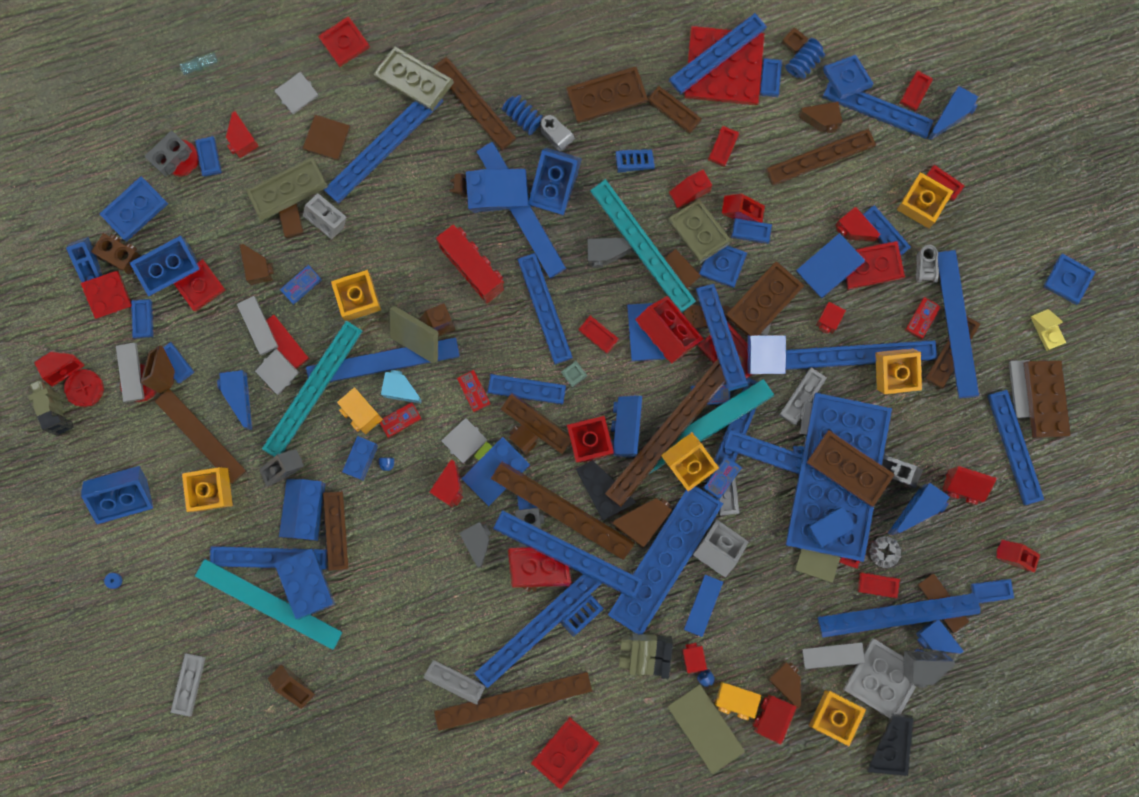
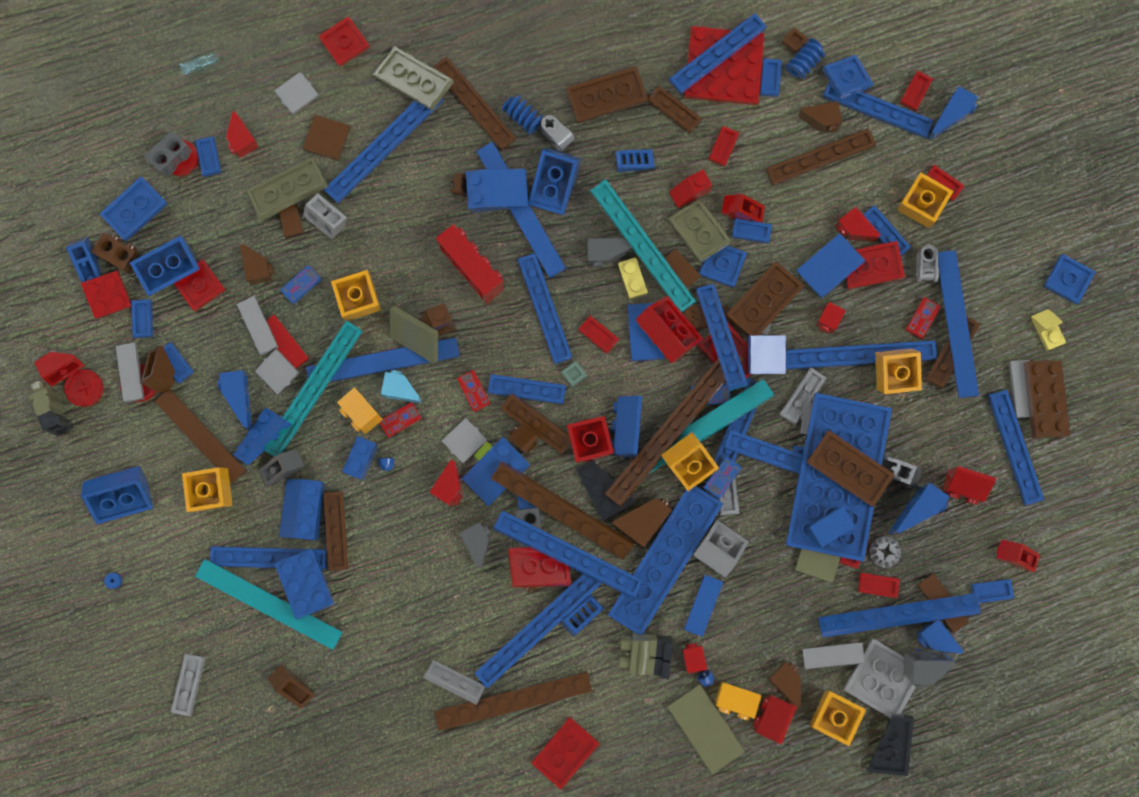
none -> blue wing [233,408,292,465]
none -> light yellow plate [618,258,648,300]

